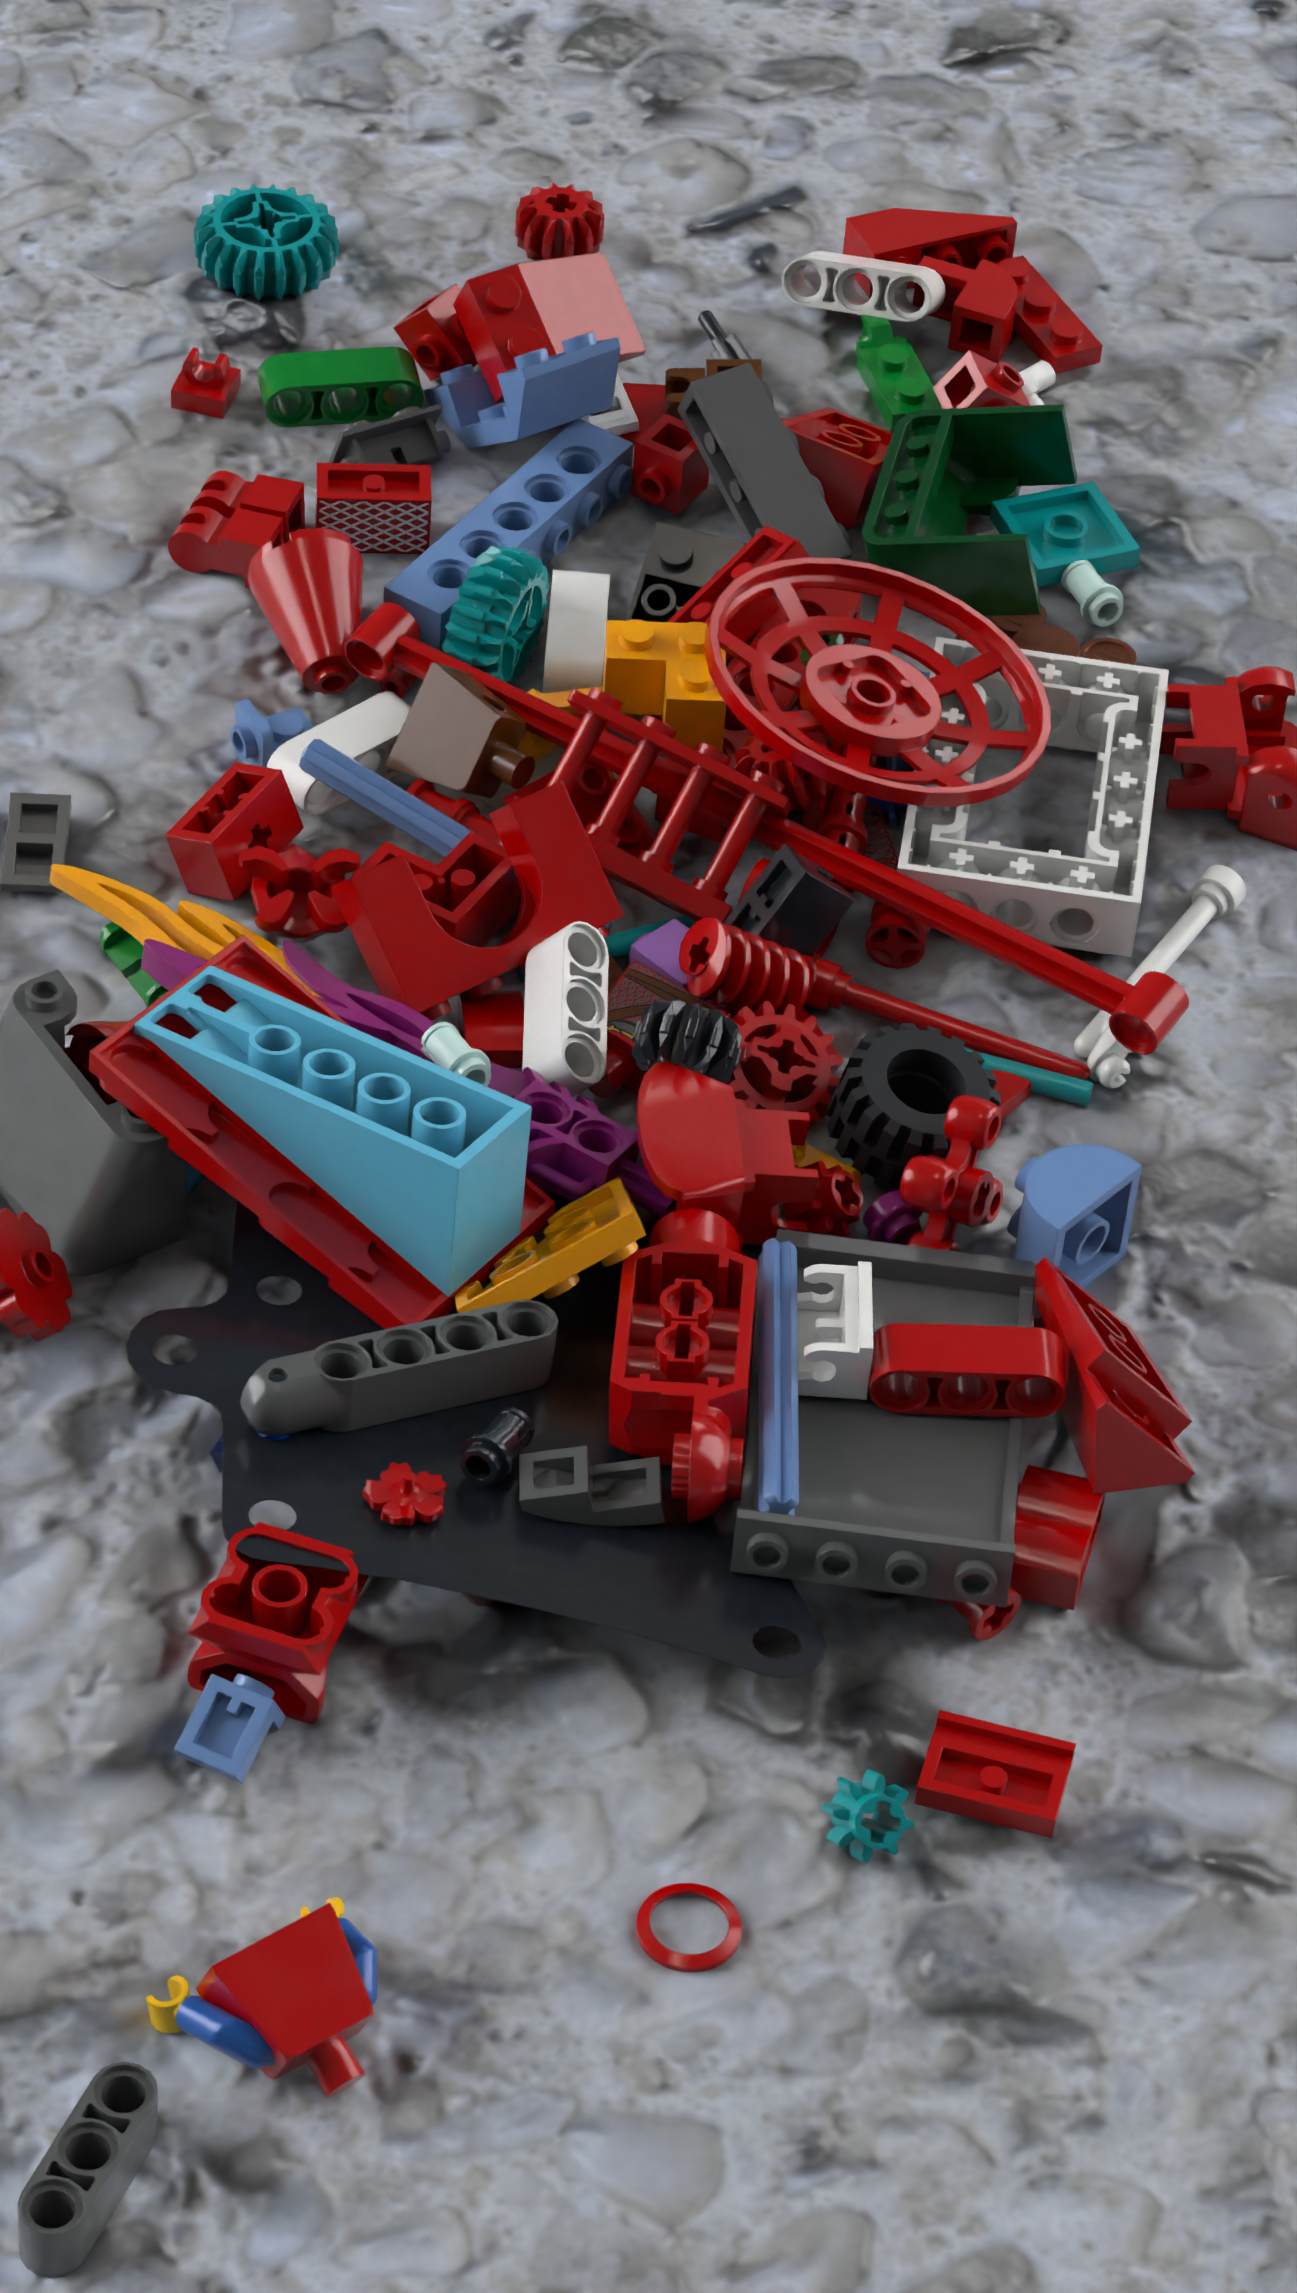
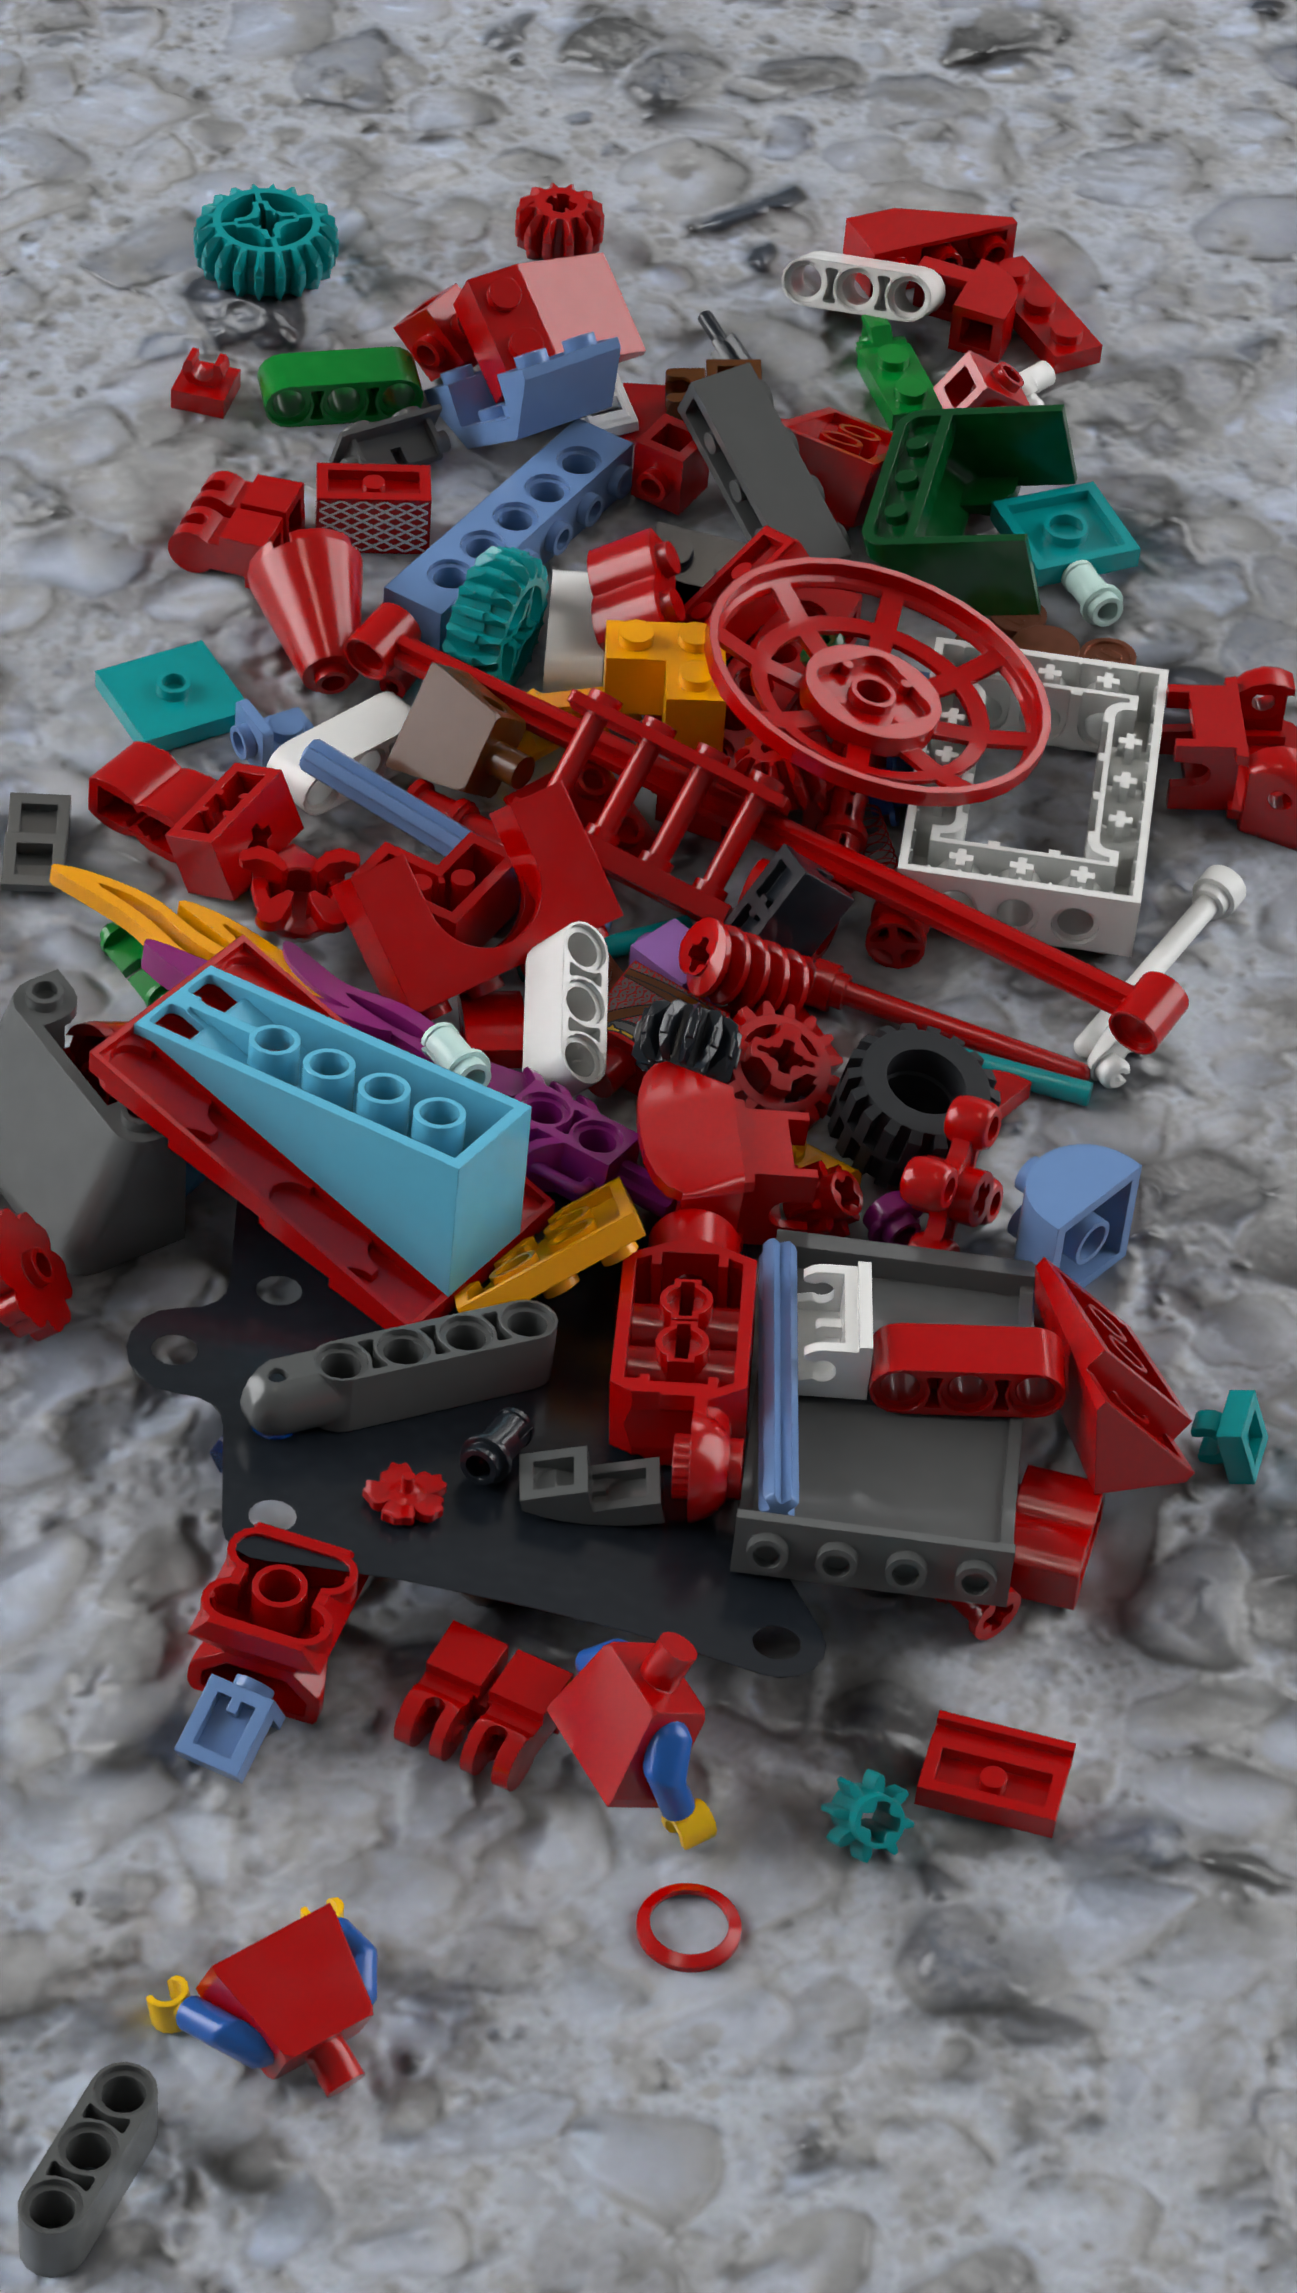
none -> red brick [88,741,217,863]
none -> teal plate [95,640,245,751]
none -> red legs [394,1620,574,1792]
none -> red torso [547,1632,717,1850]
none -> red brick [587,527,686,652]
none -> teal tile [1190,1390,1269,1484]

